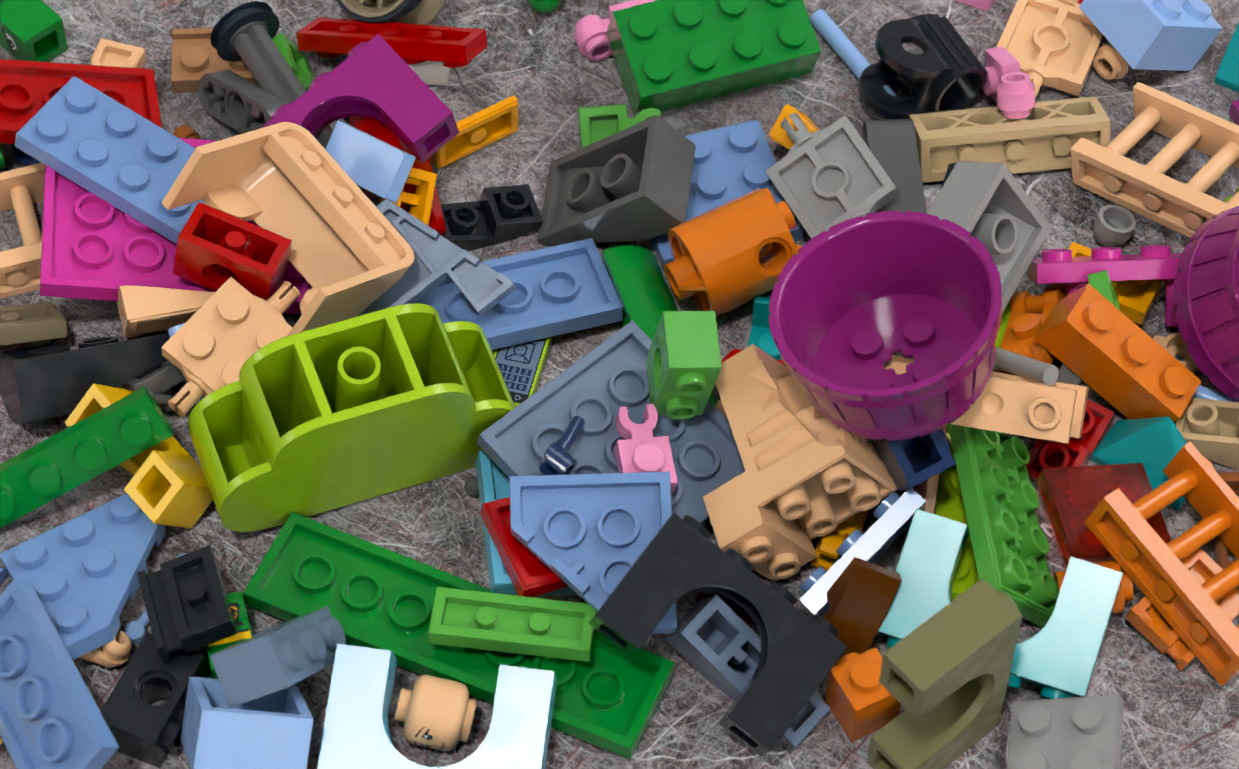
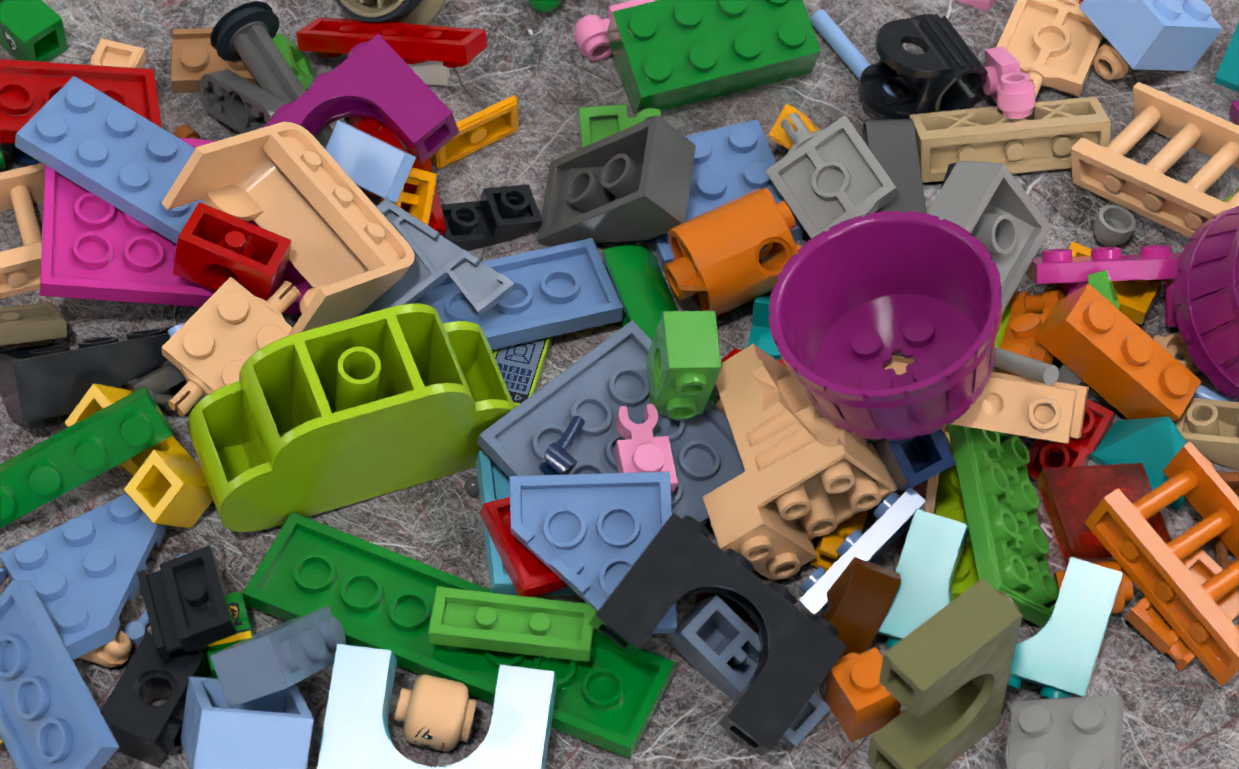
light nougat slope [117,285,215,338] -> none

